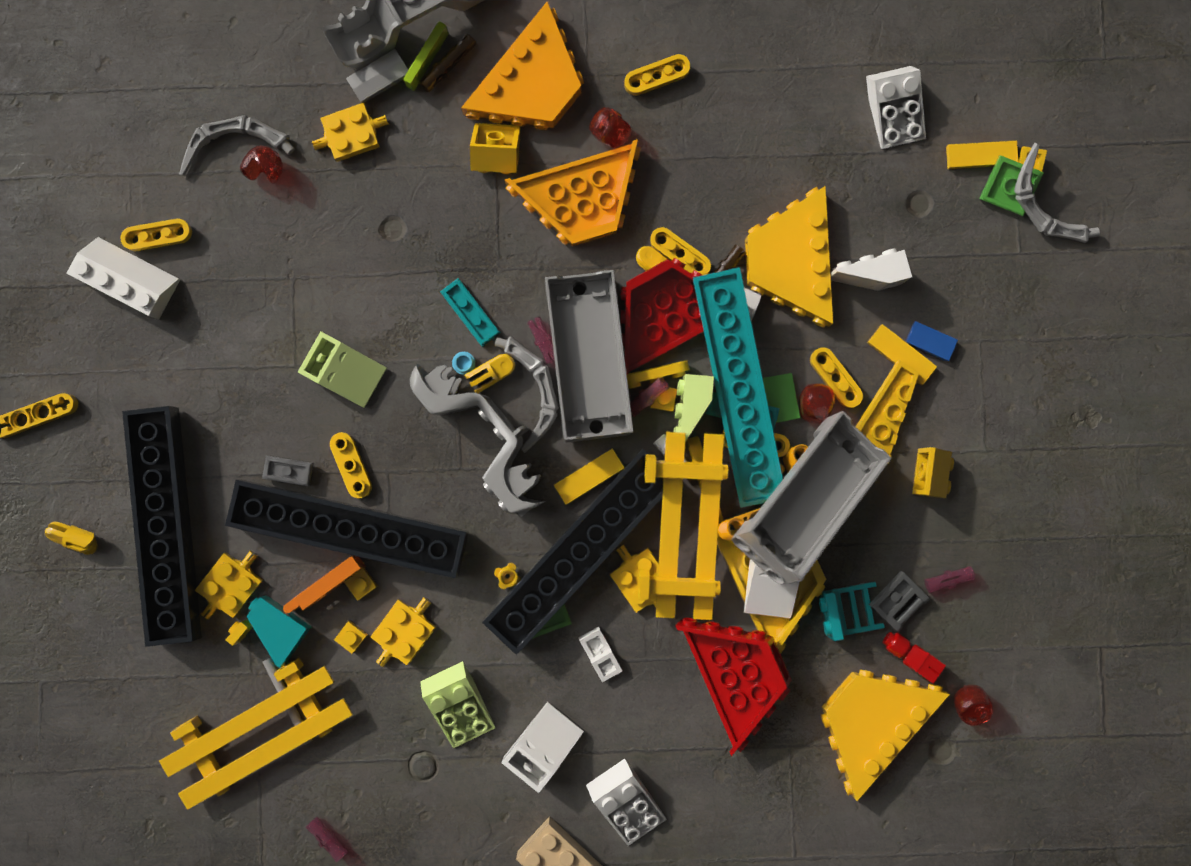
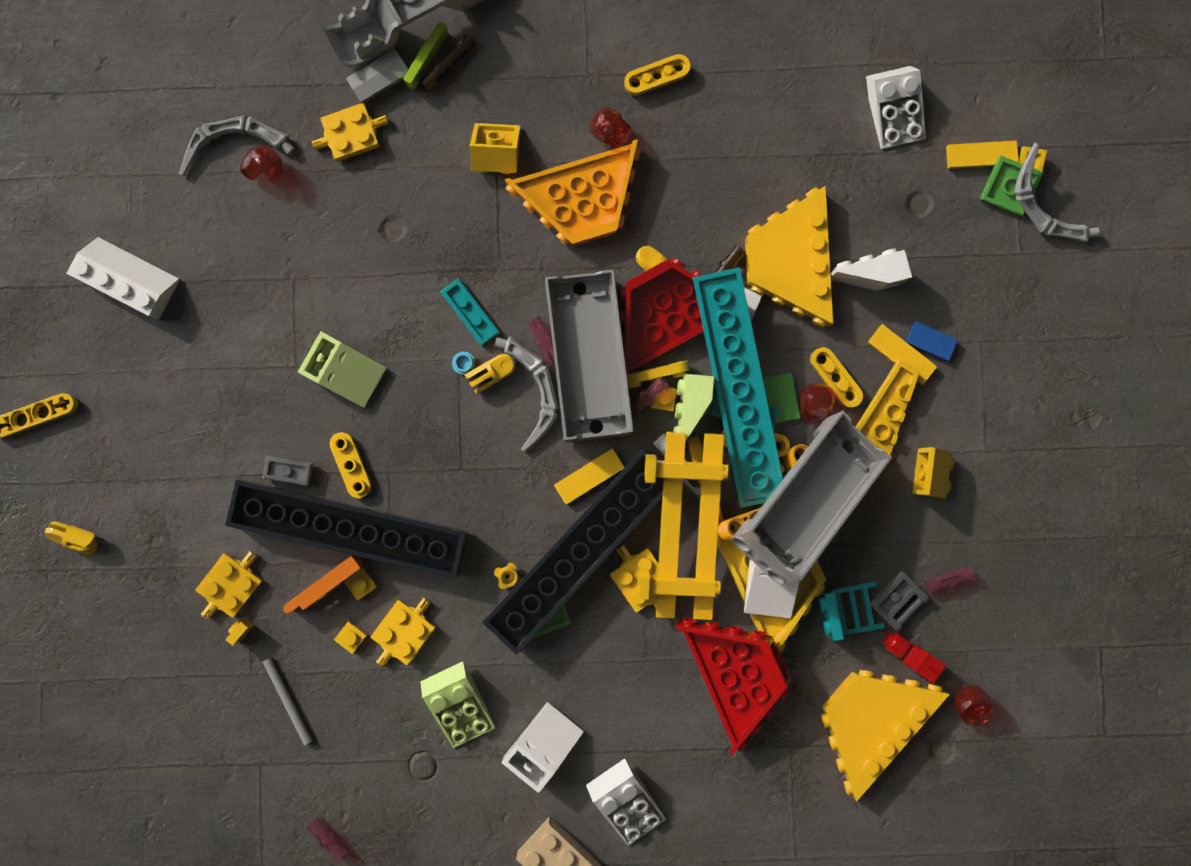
yellow plate [120,219,192,251] -> none
black brick [122,406,202,647] -> none
yellow fence [159,658,353,810] -> none
teal slope [247,595,312,668] -> none
light grey piece [410,364,546,517] -> none
light orange piece [461,2,584,130] -> none
white slope [579,627,622,682] -> none
yellow plate [650,227,711,275] -> none

